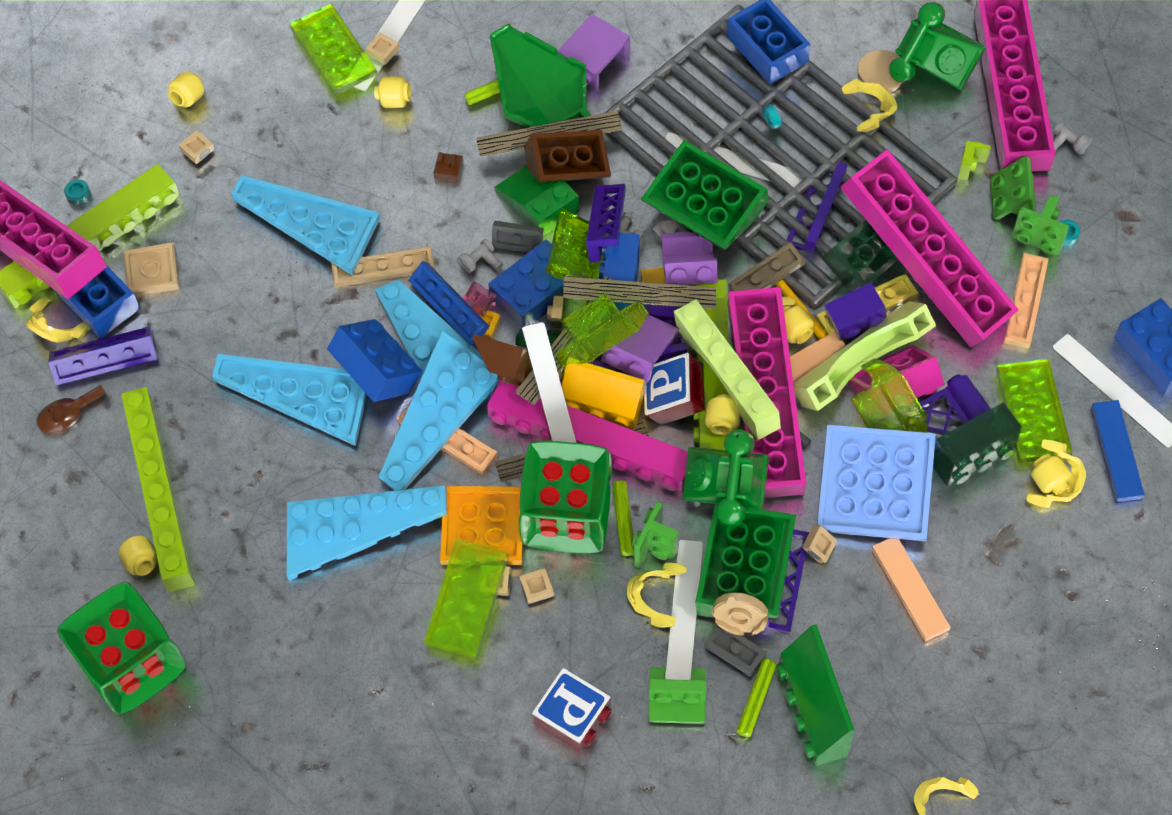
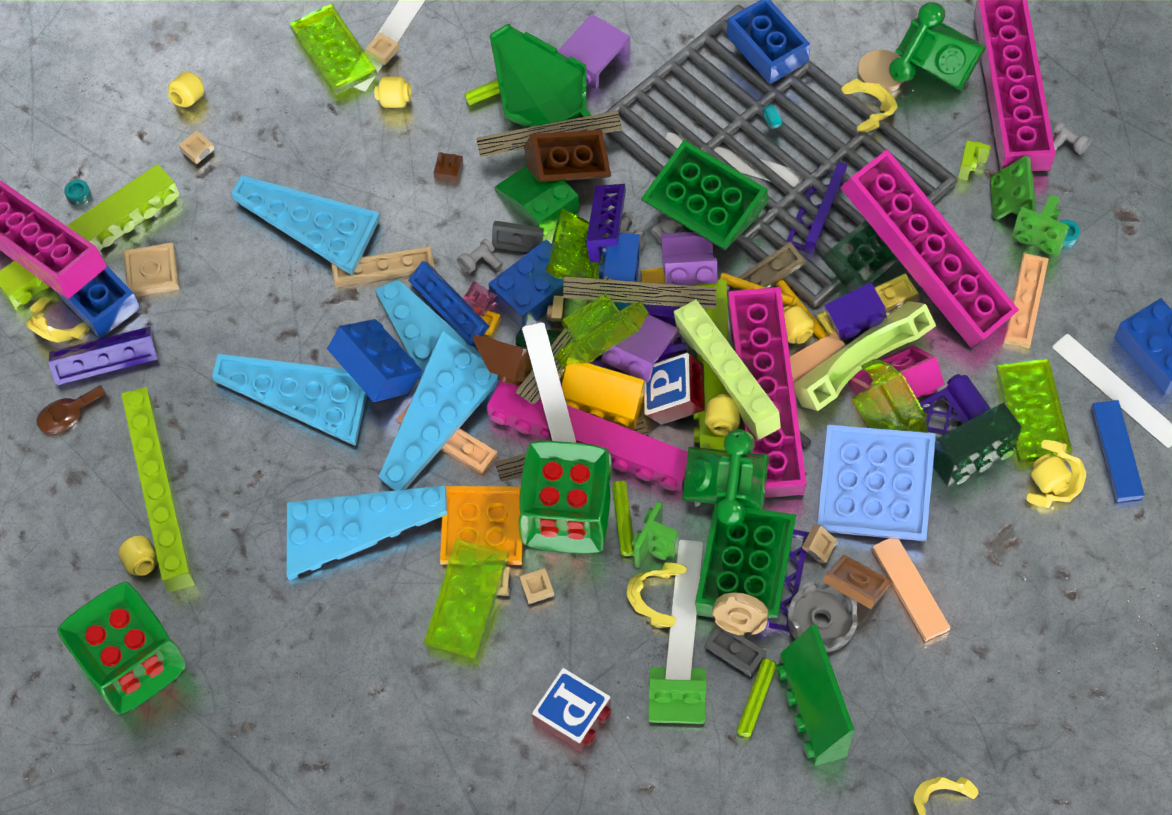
none -> yellow bar [720,273,795,307]
none -> light grey plate [787,581,858,652]
none -> medium nougat tile [822,555,891,609]

